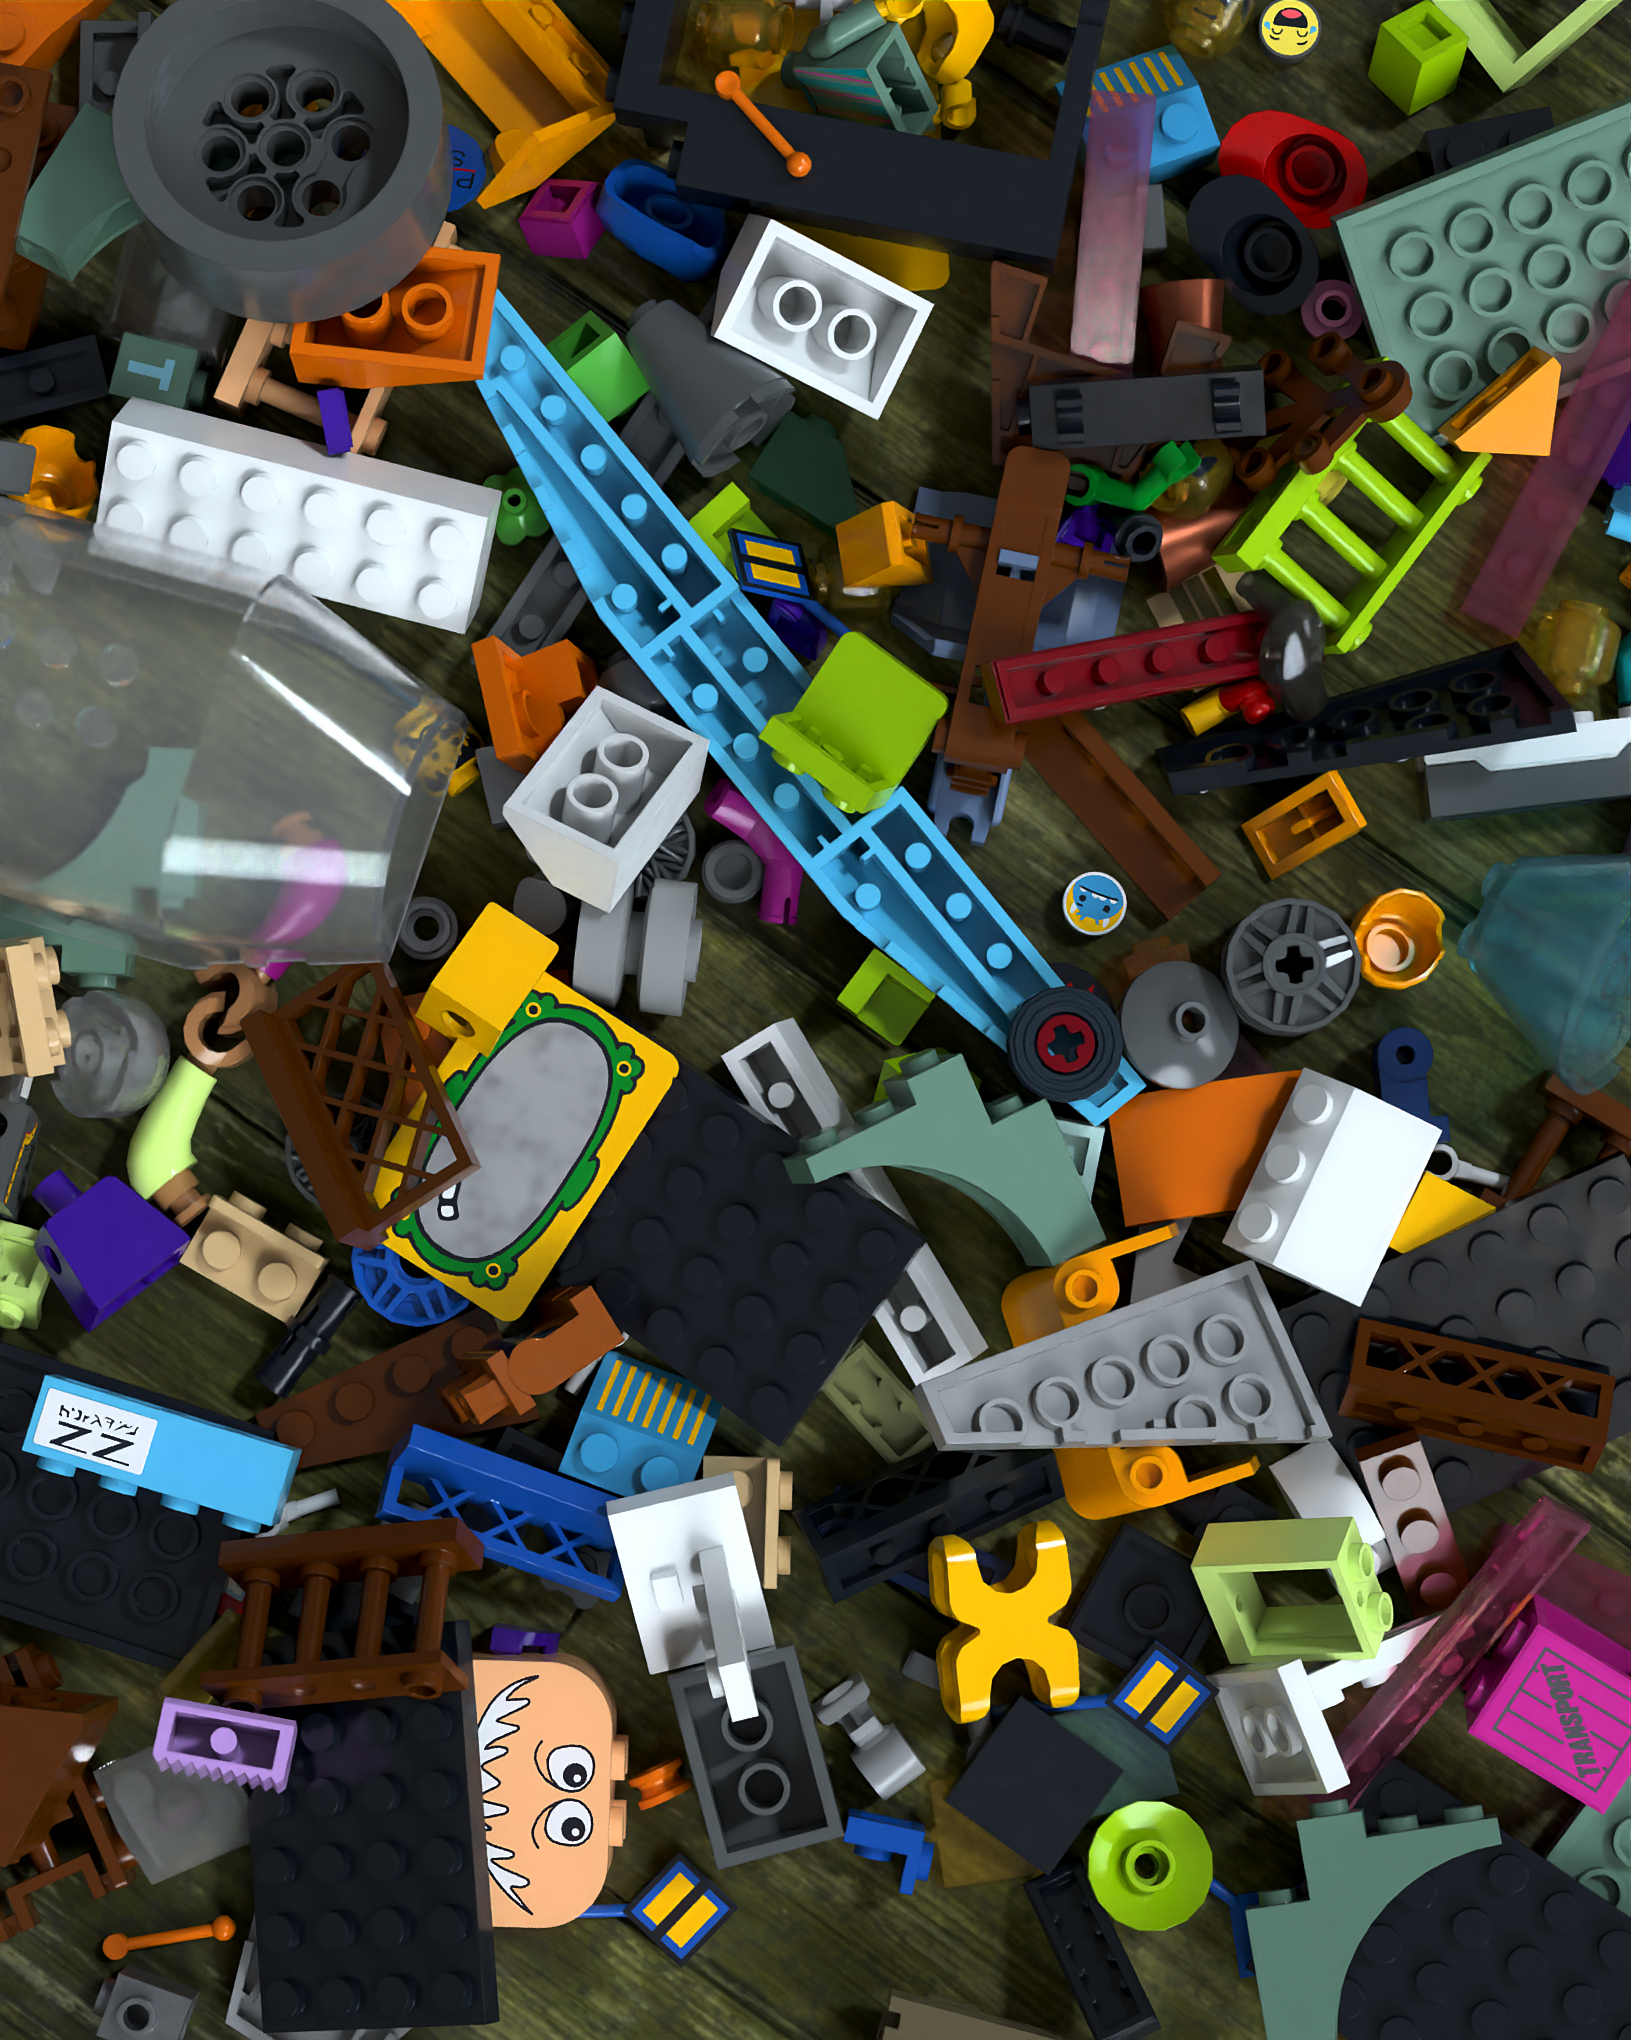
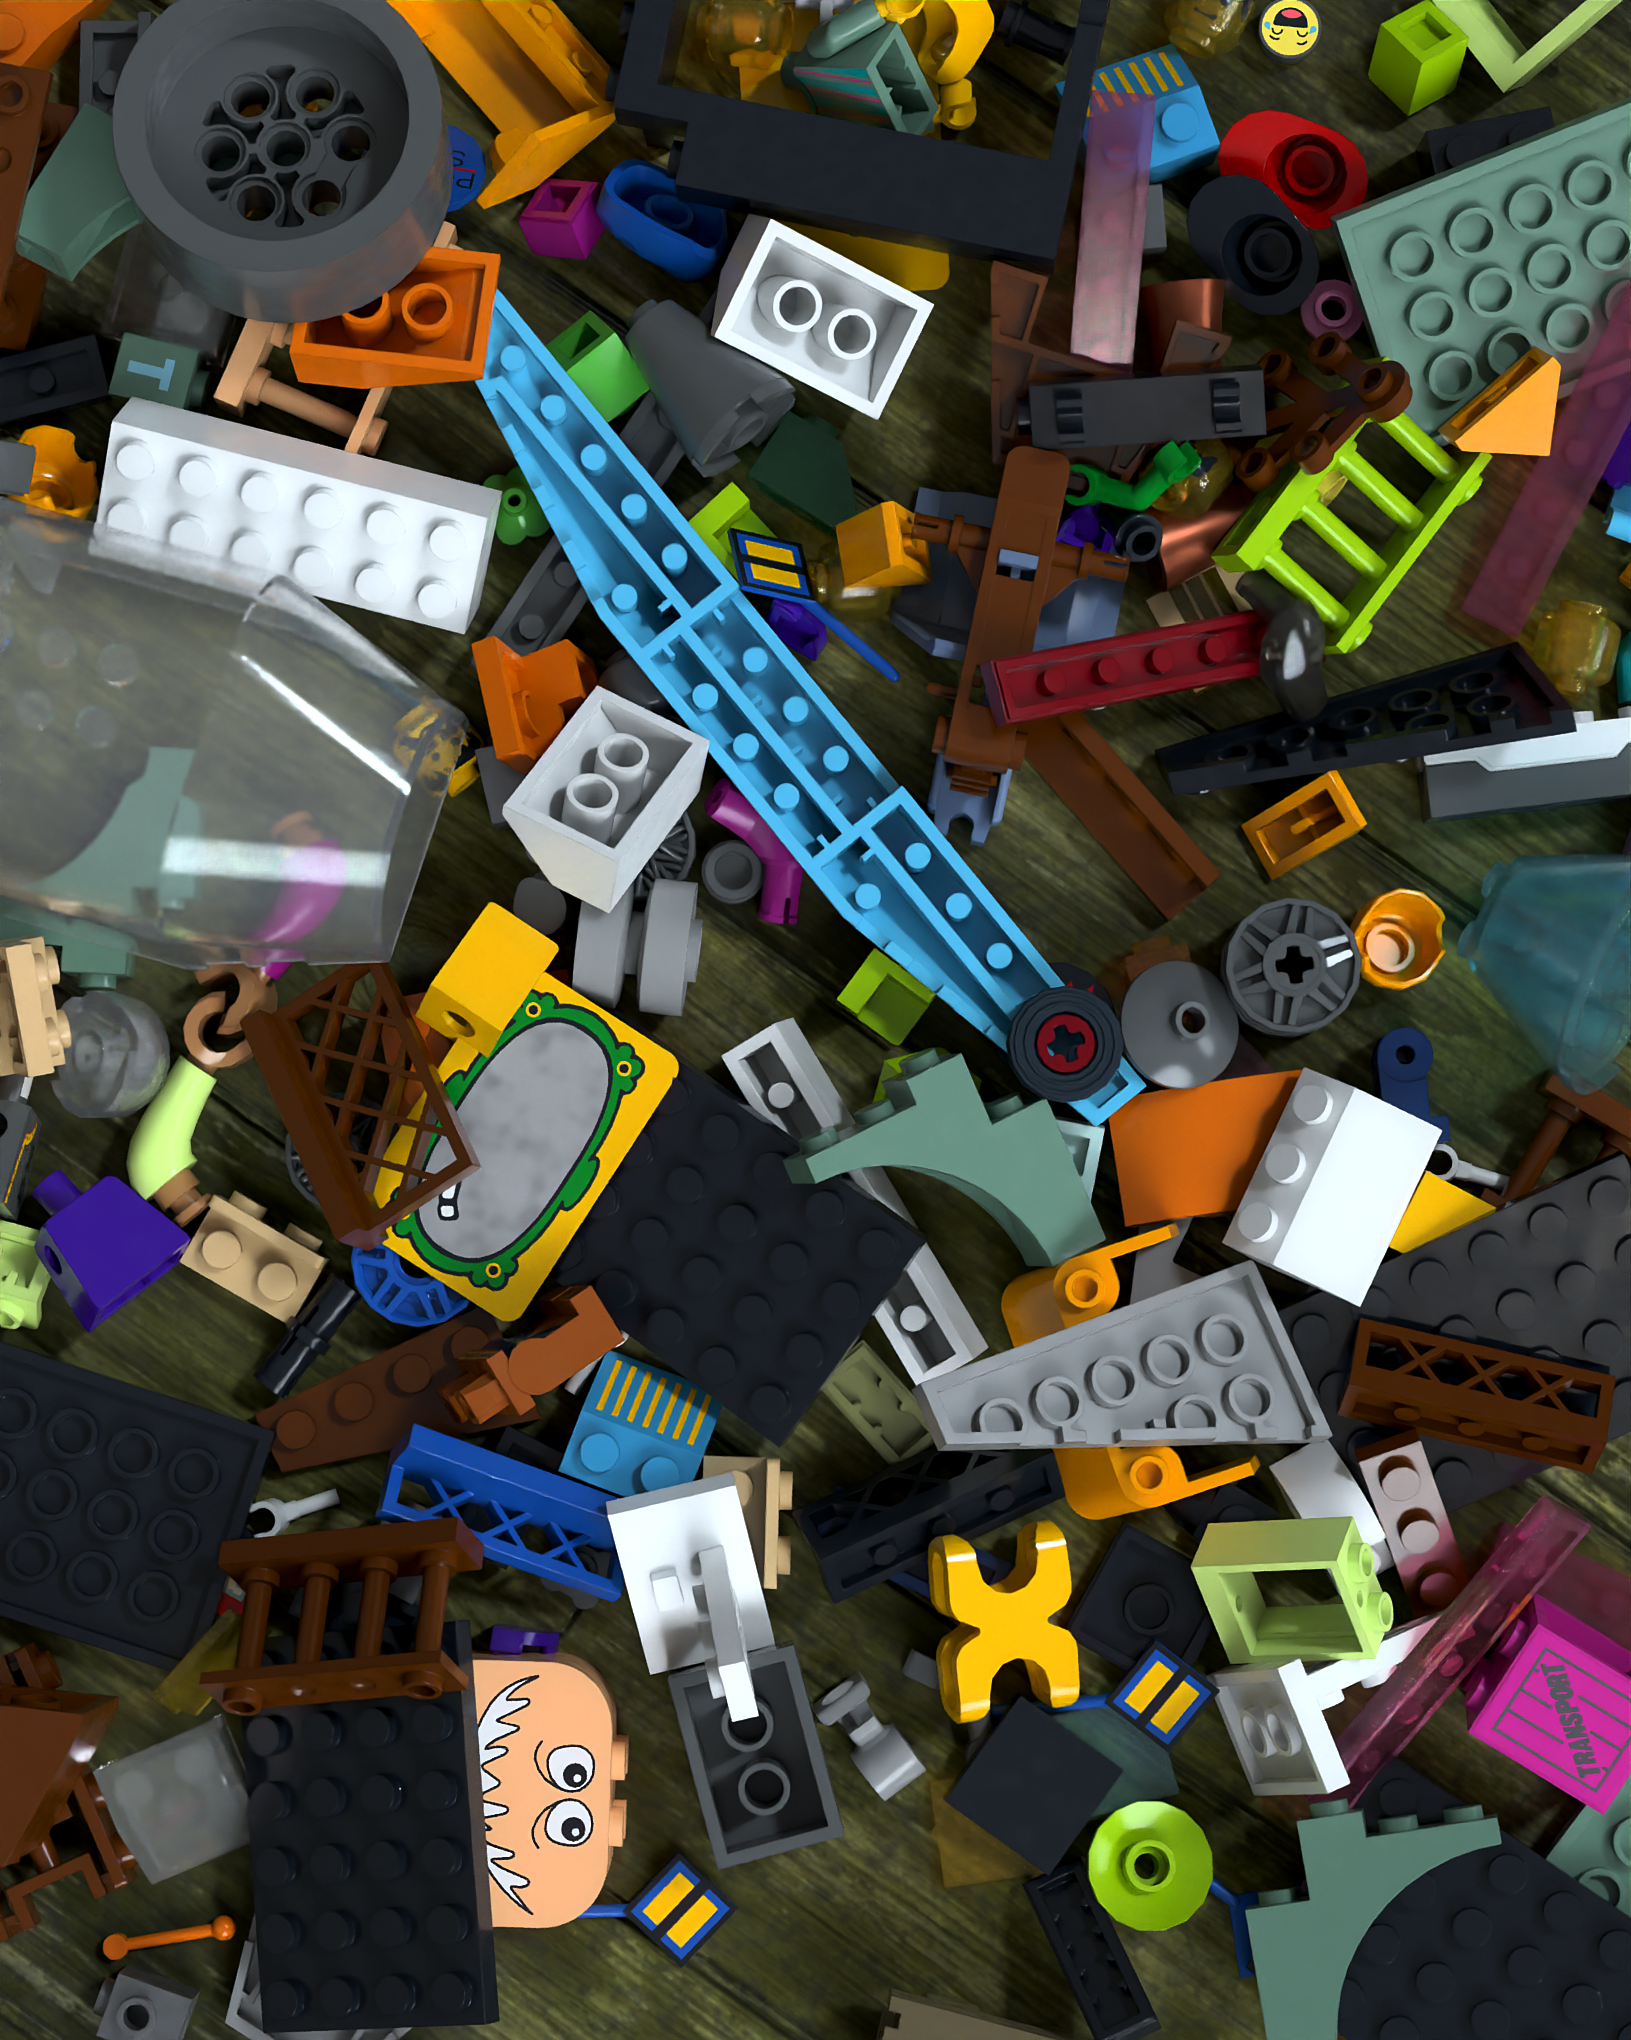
medium azure brick [22,1374,302,1534] -> none
lavender brick [152,1697,298,1794] -> none
dark purple tile [317,386,353,455] -> none
flat silver plate [394,897,459,961] -> none
orange bush [628,1756,693,1810] -> none
orange hinge [715,71,812,177] -> none
lime bracket [758,631,950,814] -> none
blue bracket [843,1808,935,1896] -> none
tile [1062,872,1127,937] -> none
arm [1180,679,1276,737] -> none

